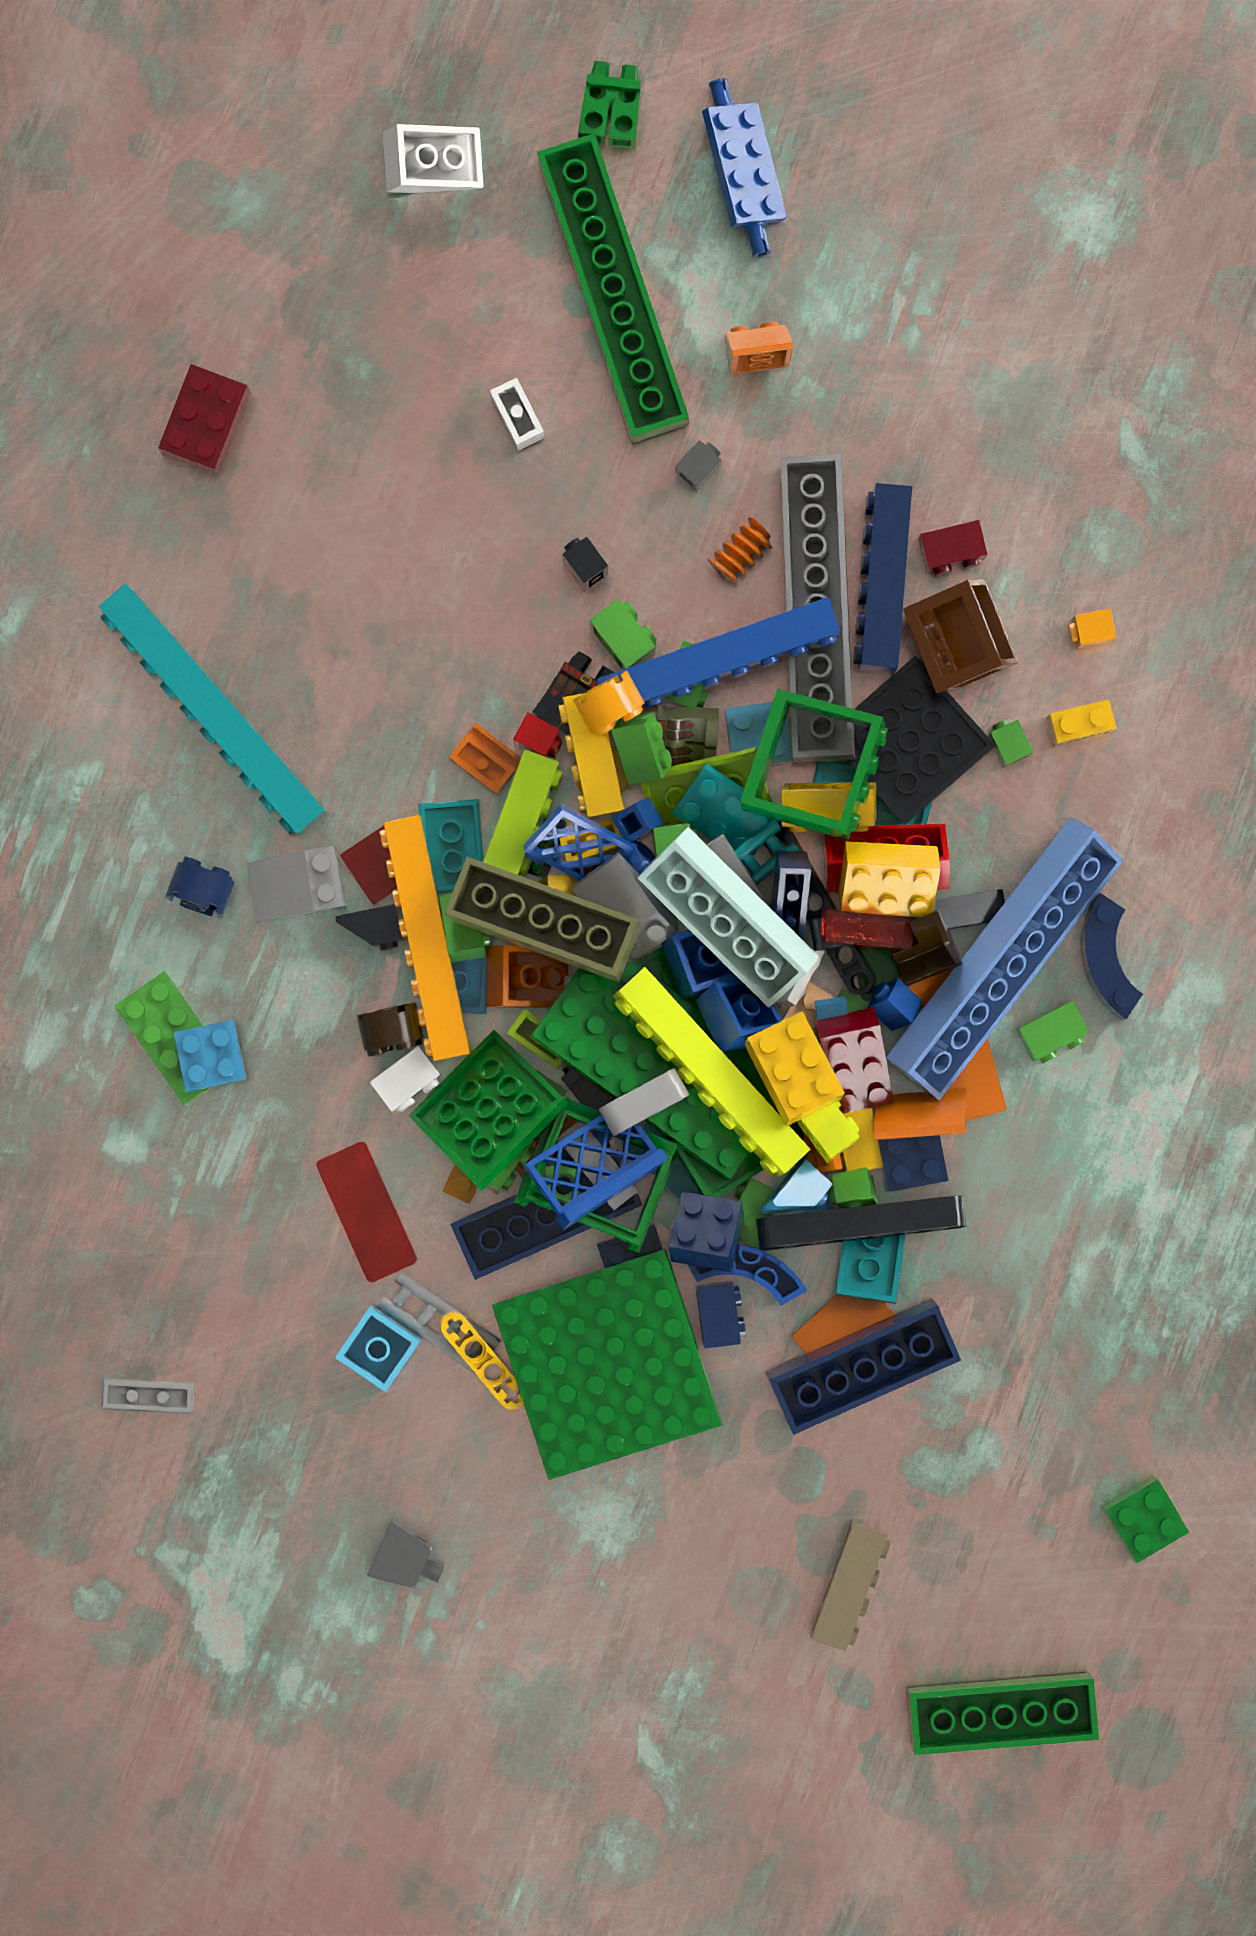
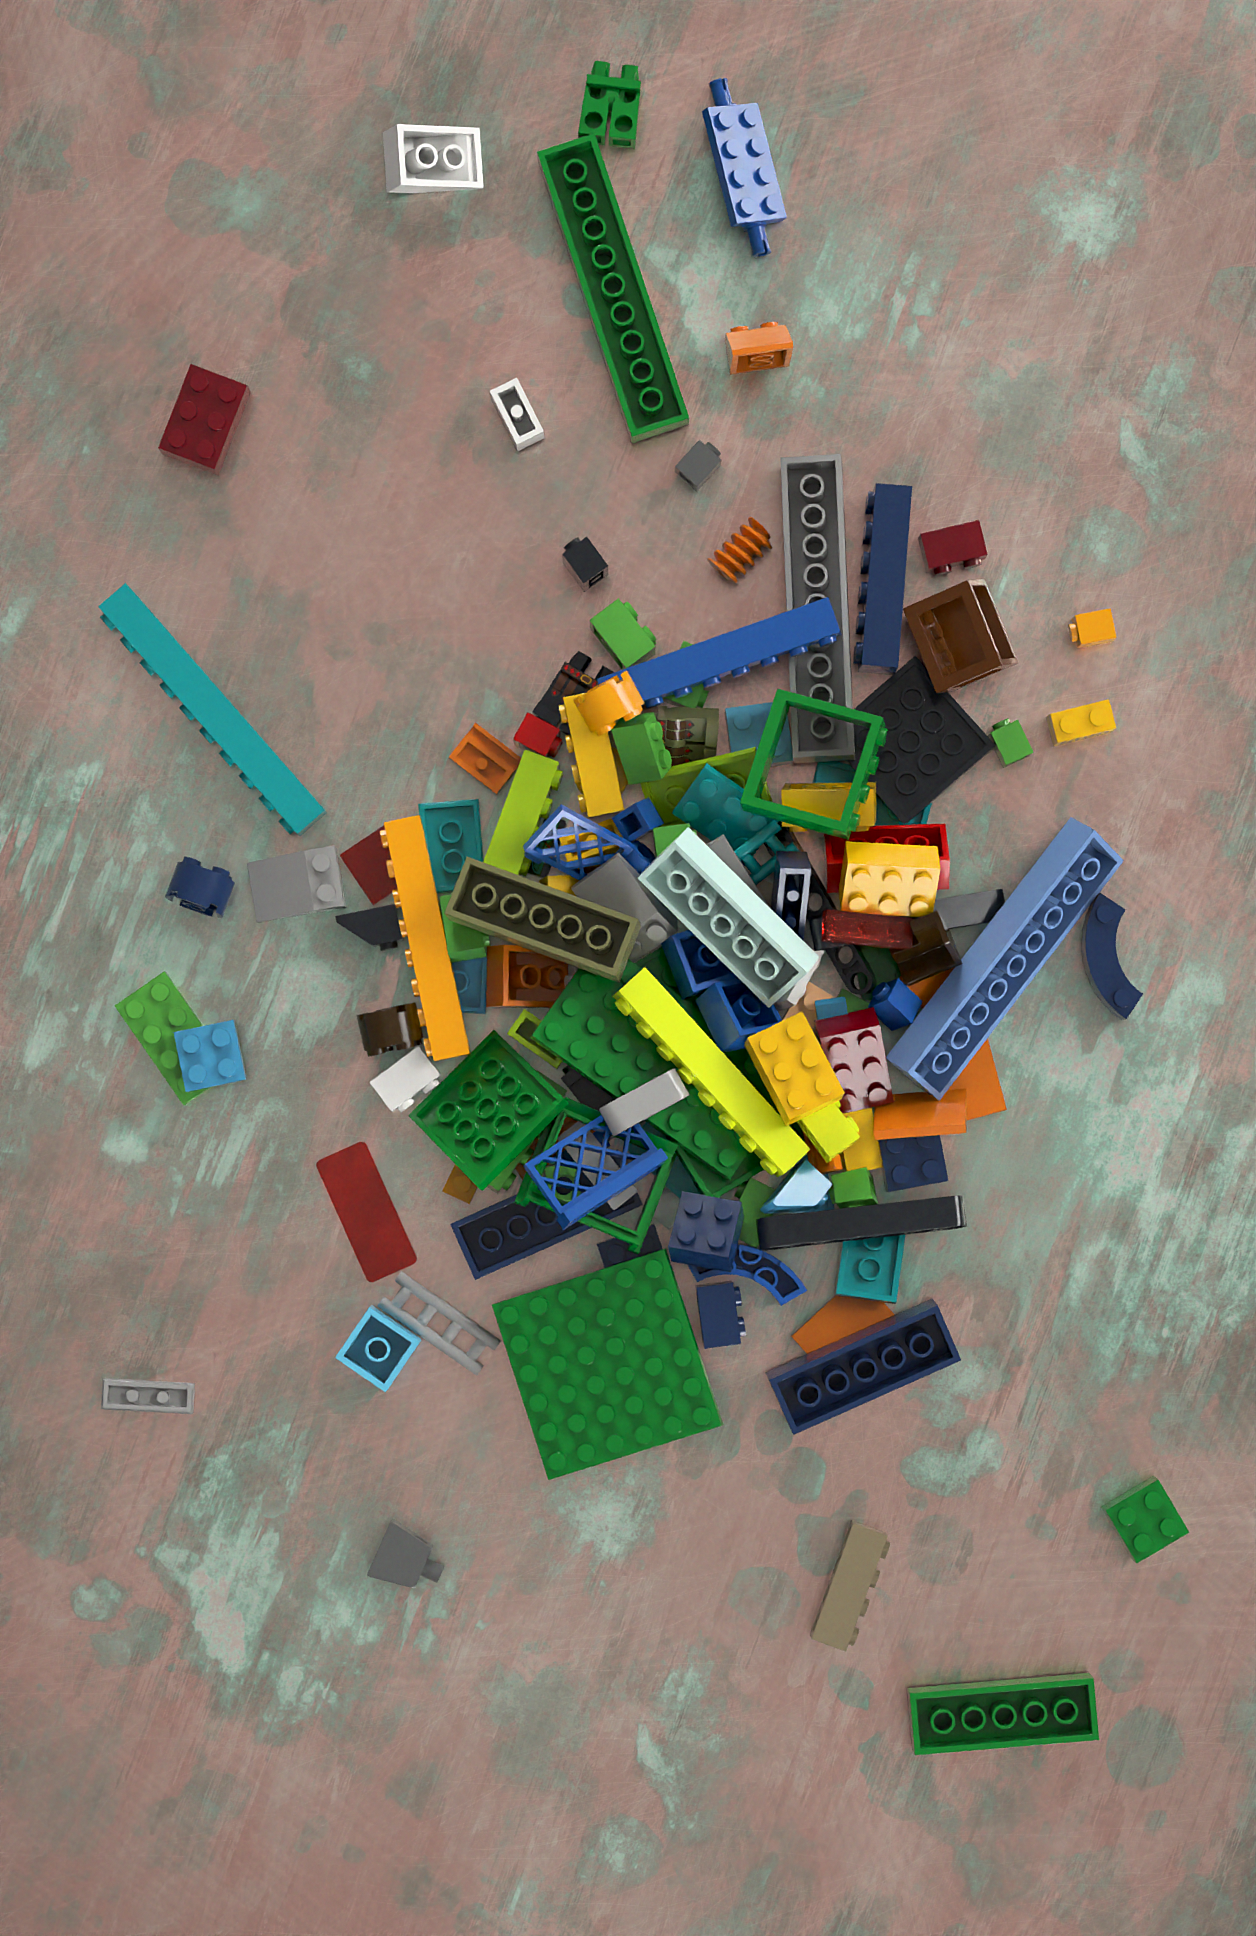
yellow beam [440,1311,524,1410] -> none
bright green brick [1016,1000,1090,1064] -> none

